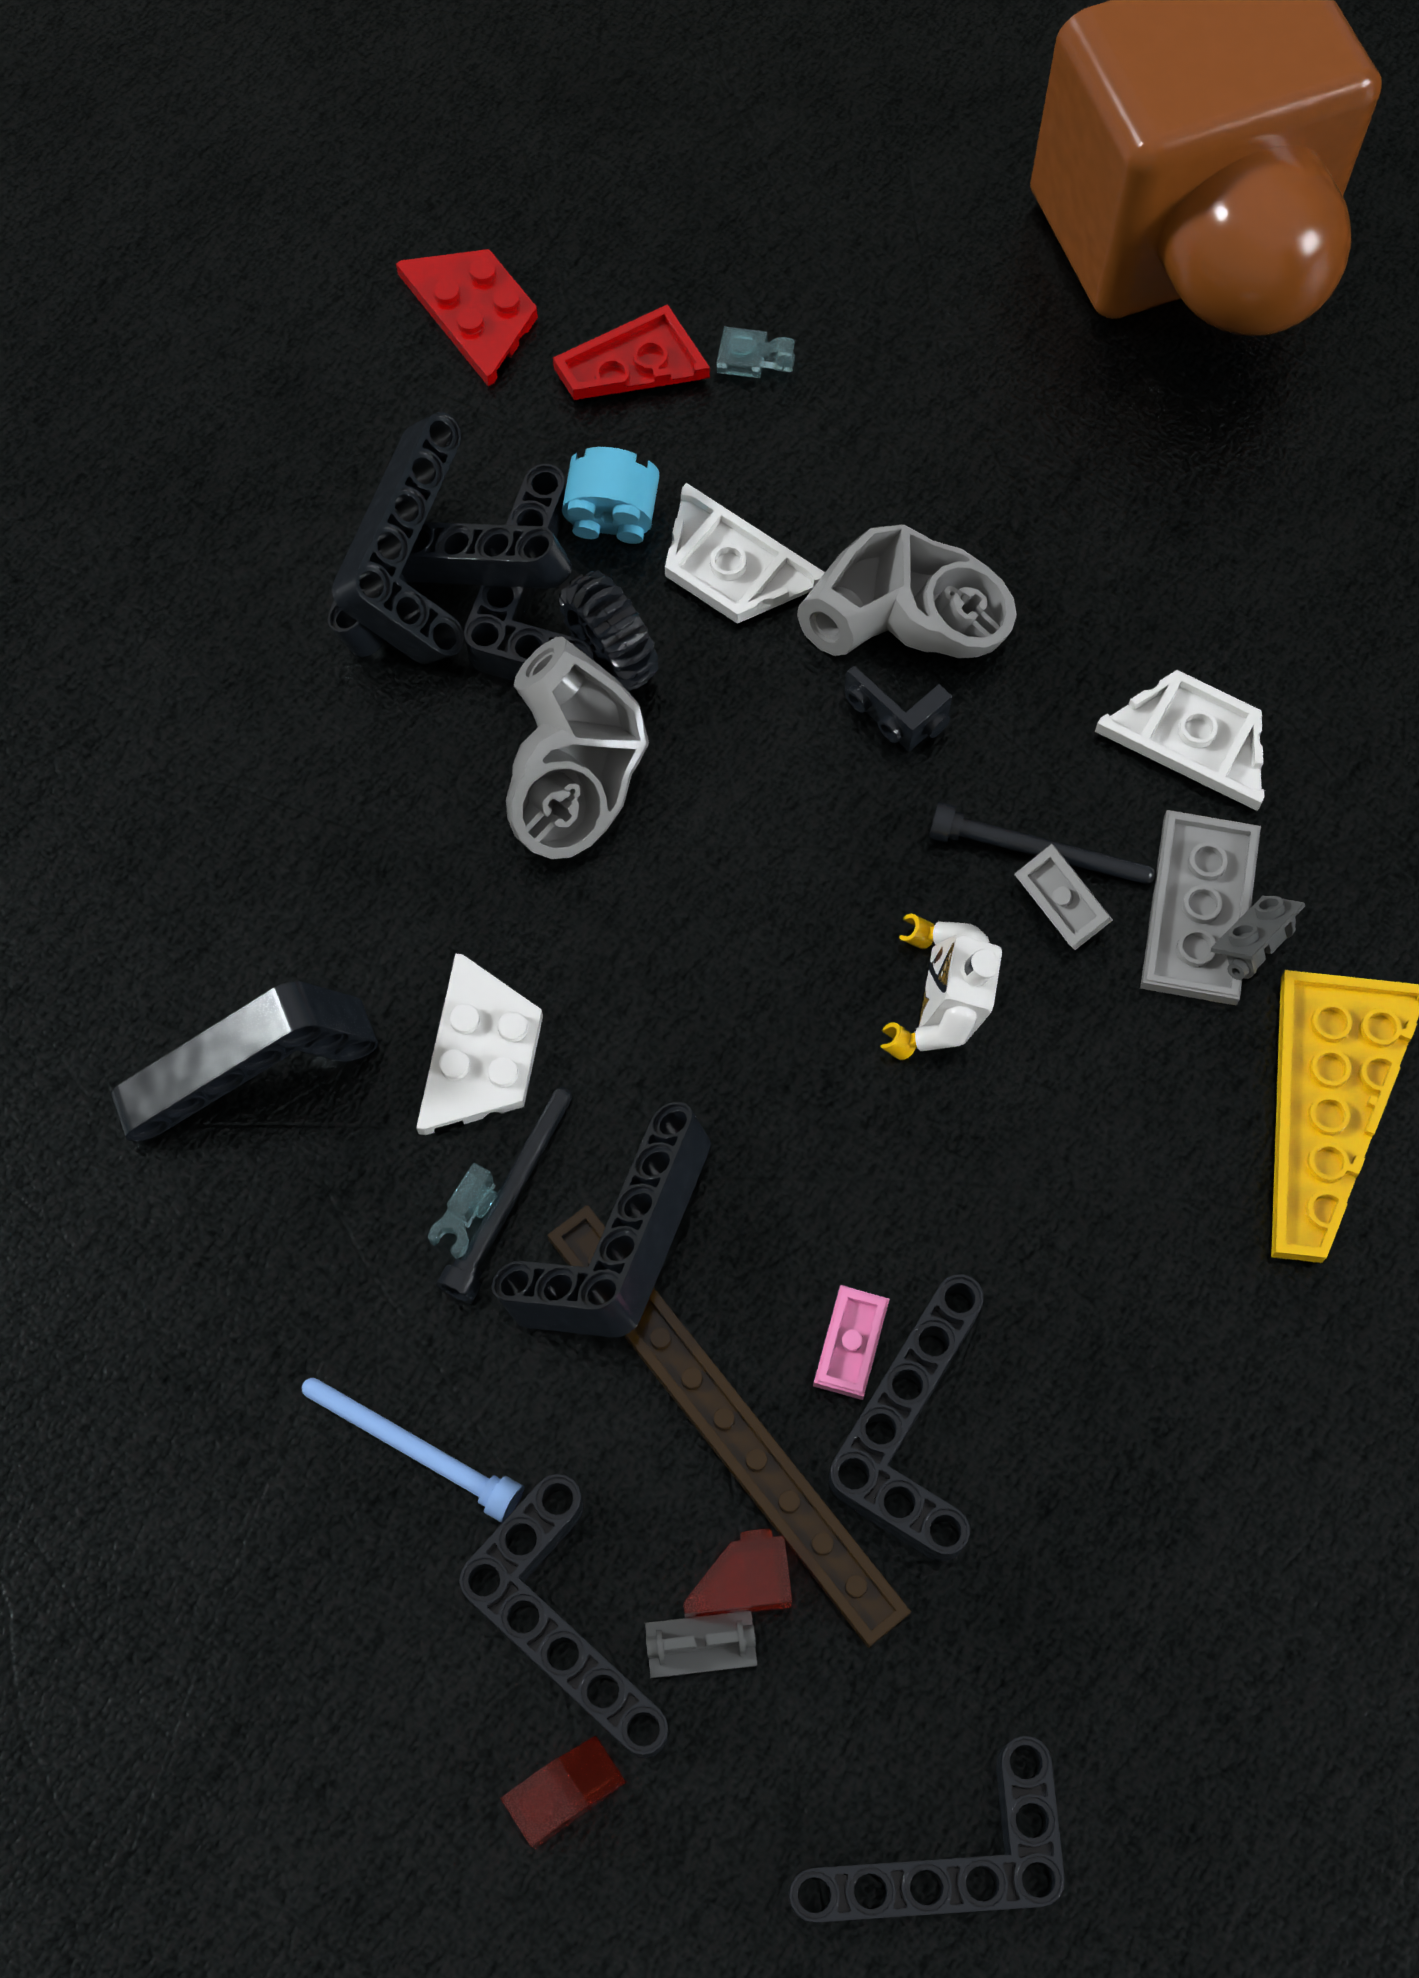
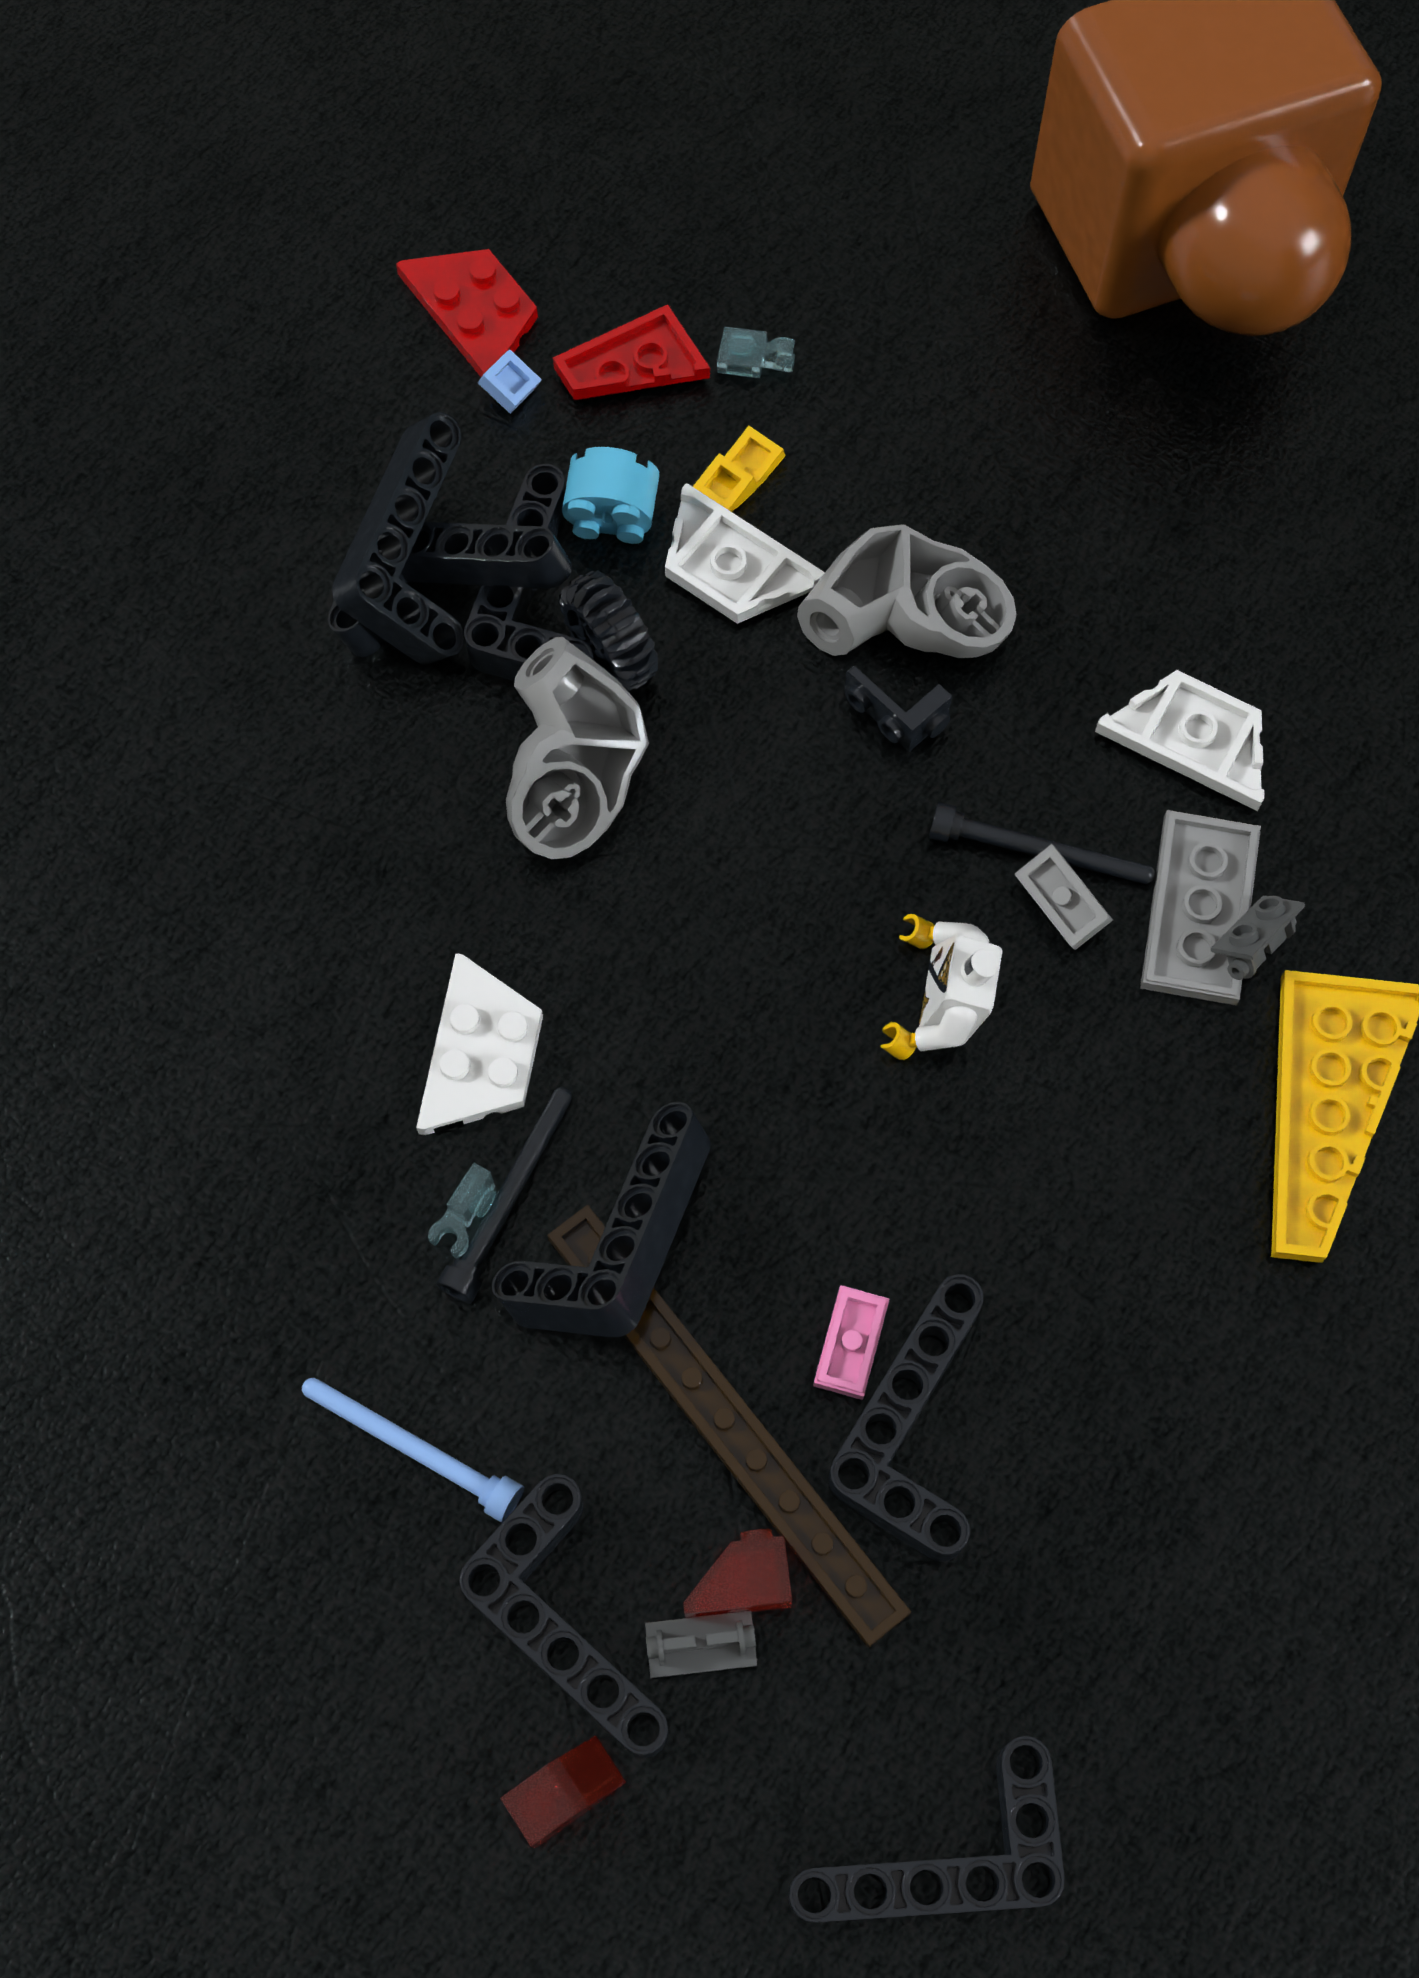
black beam [111,981,378,1141] -> none
none -> light blue plate [478,349,542,414]
none -> yellow slope [693,426,785,512]

